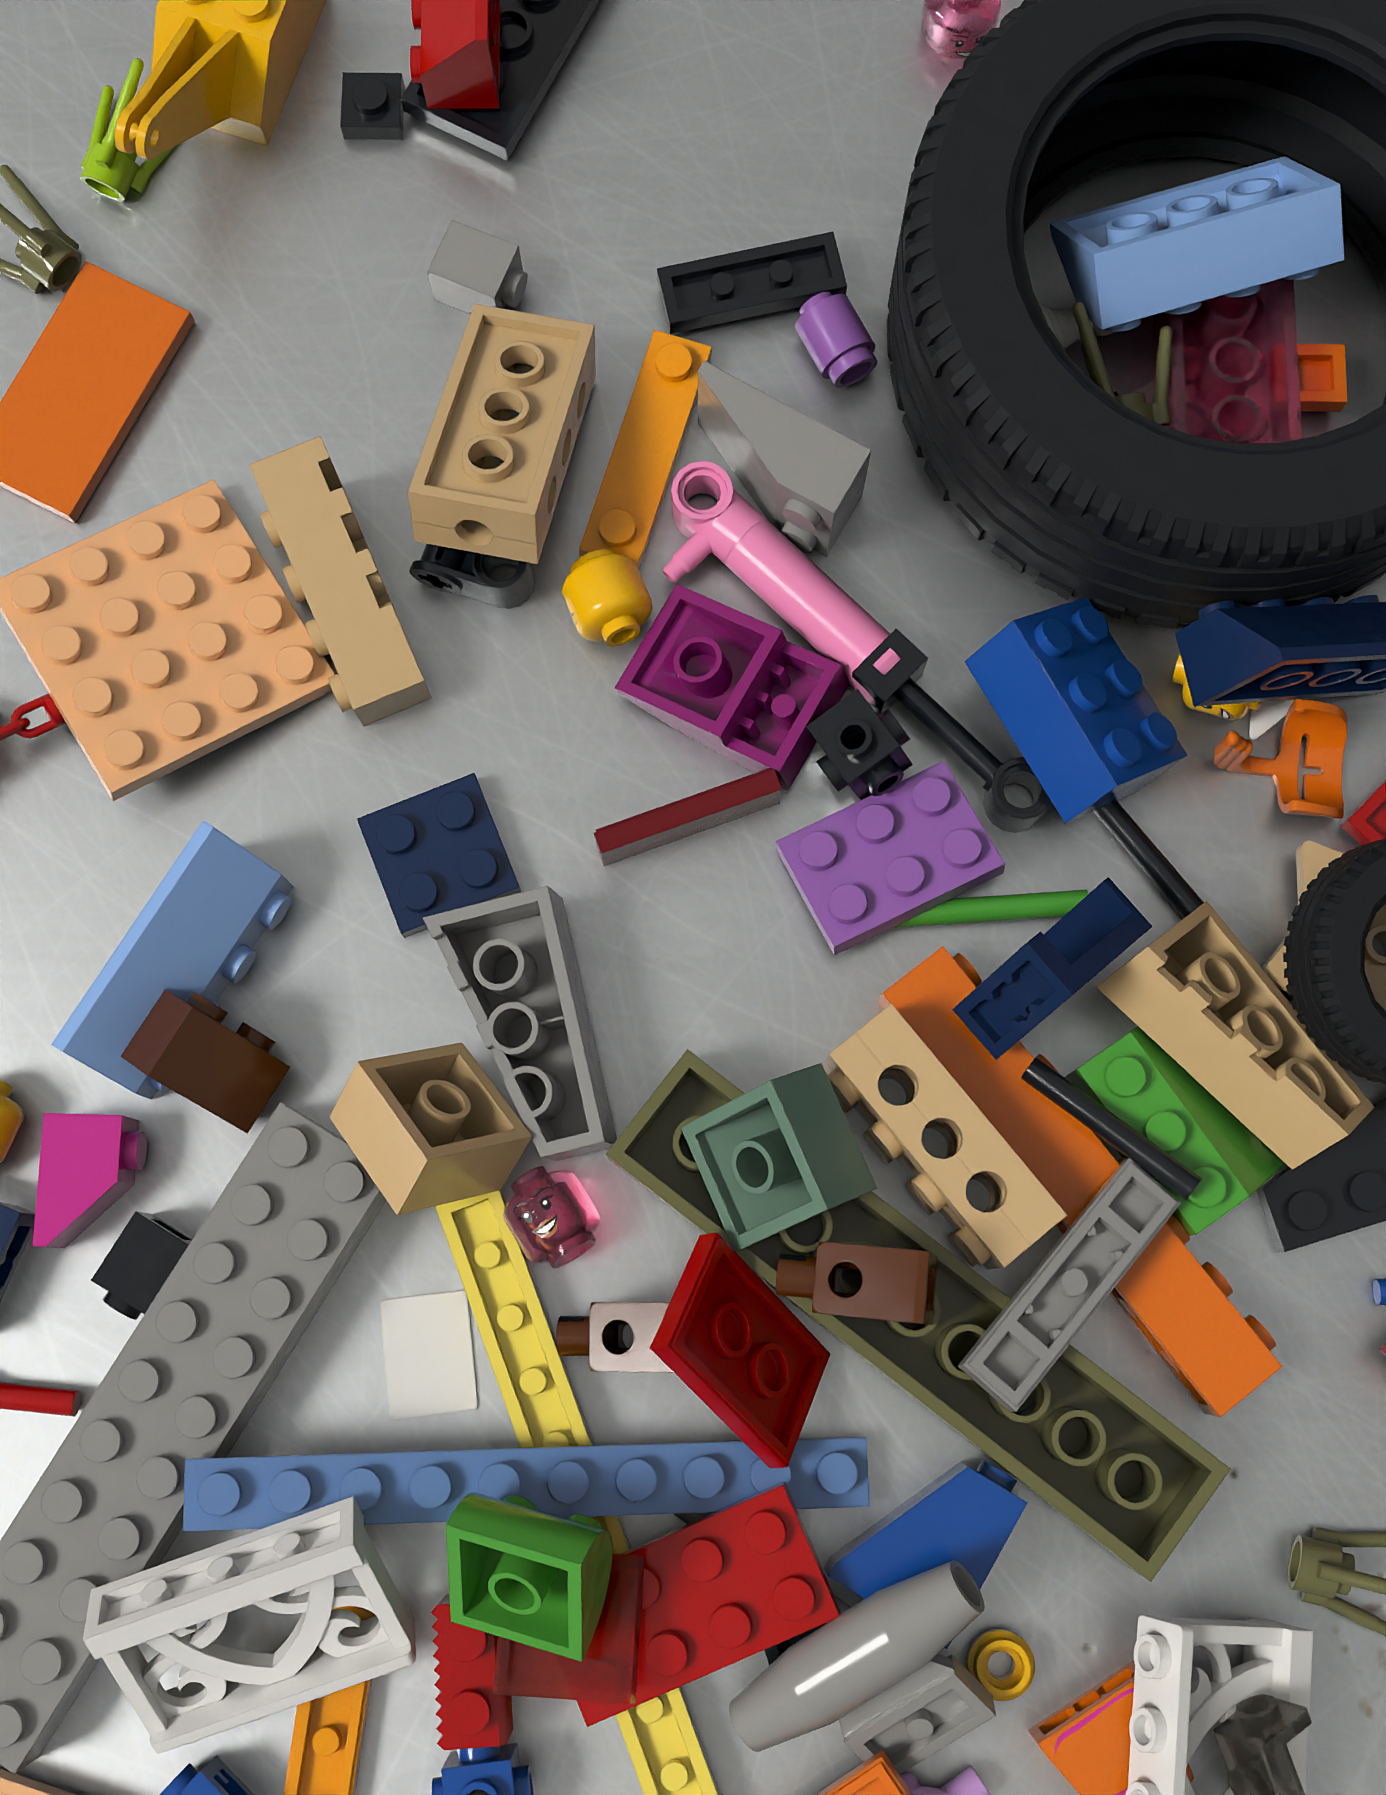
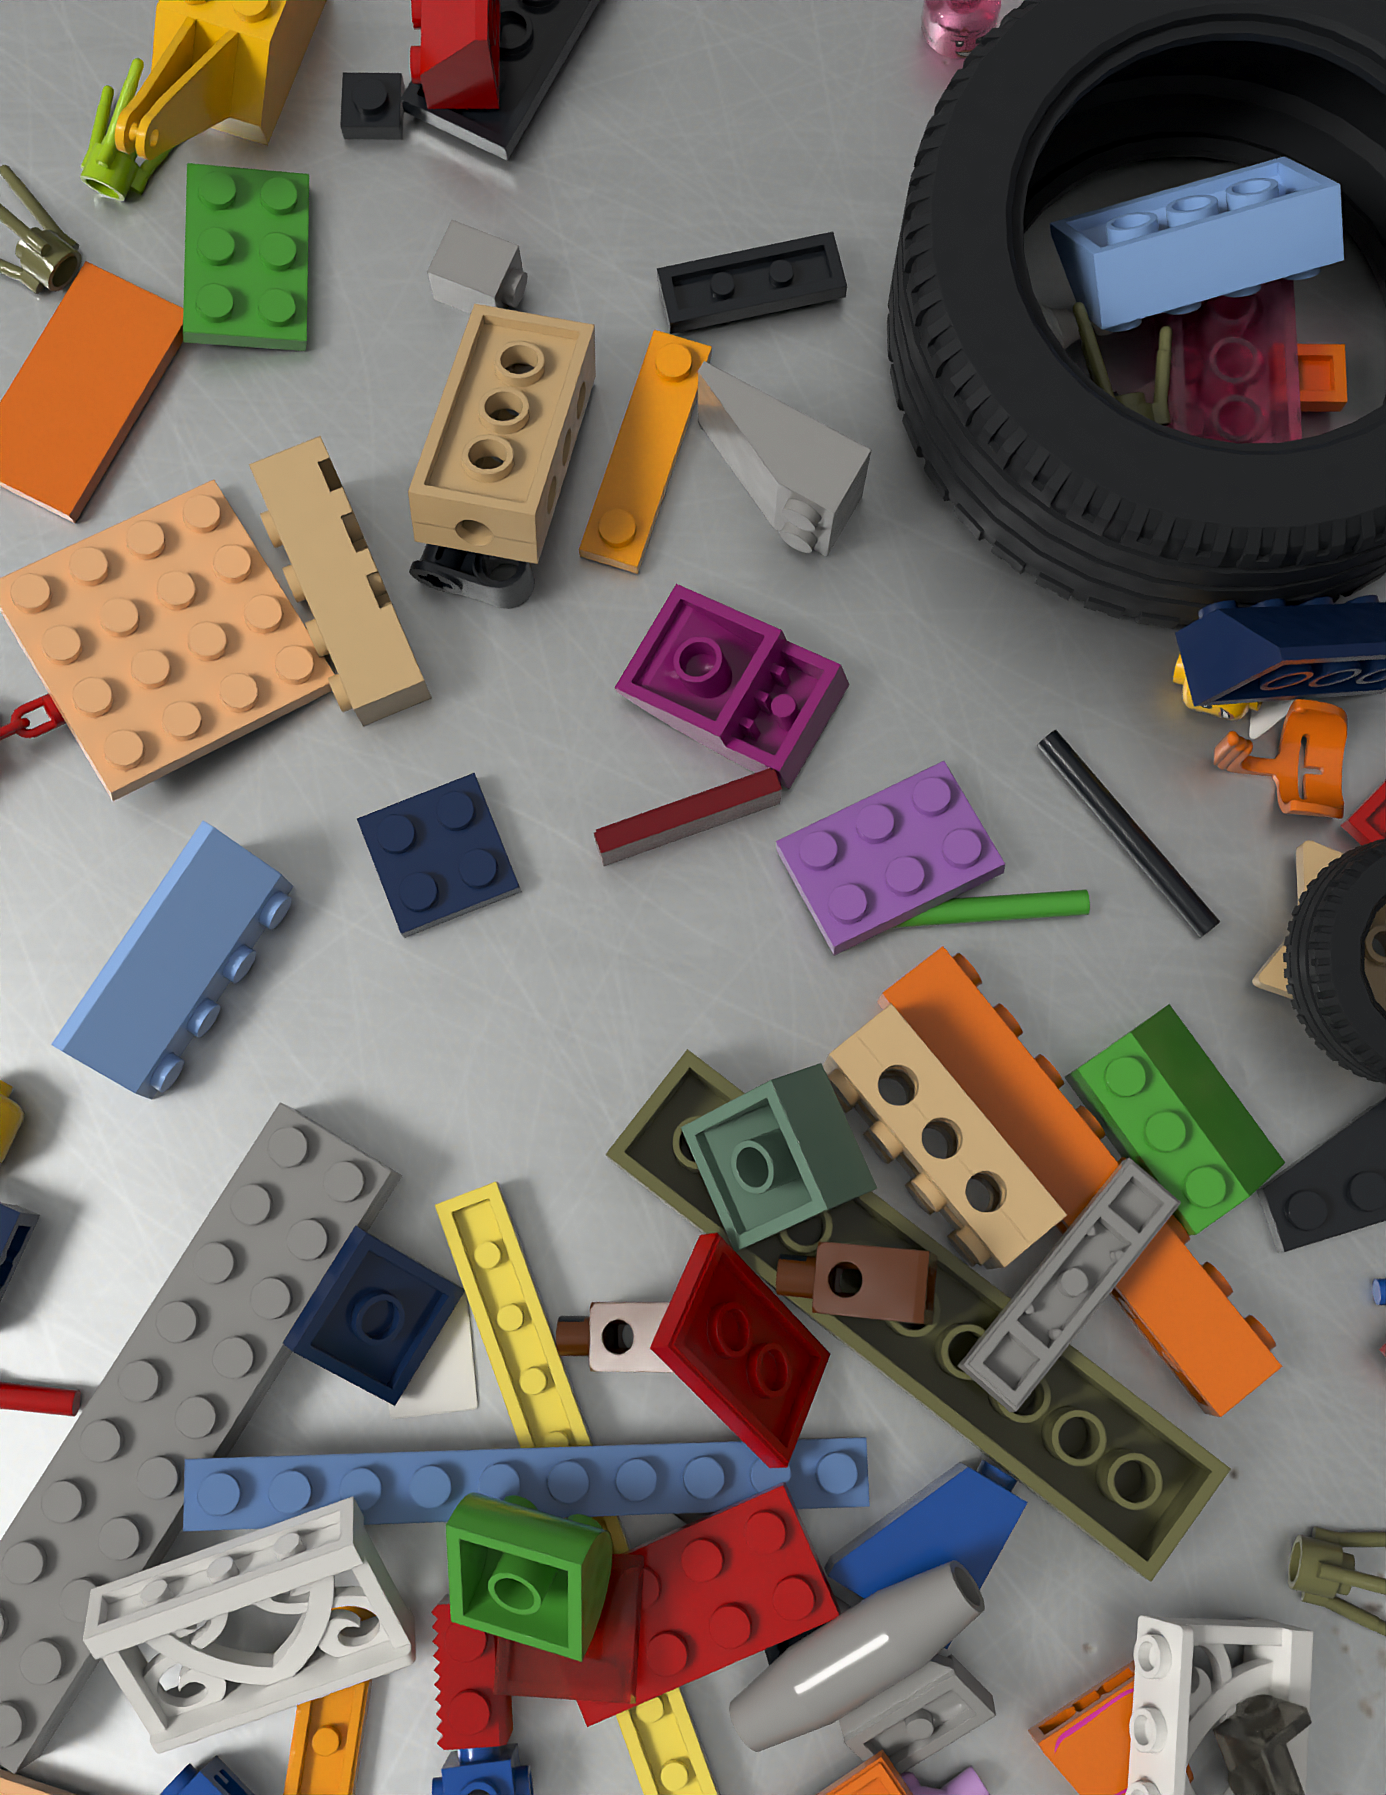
dark pink slope [33,1113,147,1248] -> none
black brick [91,1211,192,1320] -> none
reddish brown brick [120,989,290,1134] -> none
tan brick [329,1043,532,1216] -> none
light grey wedge [423,885,617,1161] -> none
clear pink head [502,1166,601,1269] -> none
yellow head [562,549,653,647] -> none
bright pink piece [663,461,1052,833] -> none
medium lavender brick [795,292,878,388] -> none
black brick [806,688,913,800] -> none
dark blue panel [952,877,1153,1060] -> none
blue brick [964,597,1188,824] -> none
yellow plate [966,1629,1035,1701] -> none
black bar [1021,1057,1202,1200] -> none
tan wedge [1096,901,1375,1170] -> none
none -> bright green plate [183,163,309,351]
none -> dark blue plate [283,1225,465,1406]

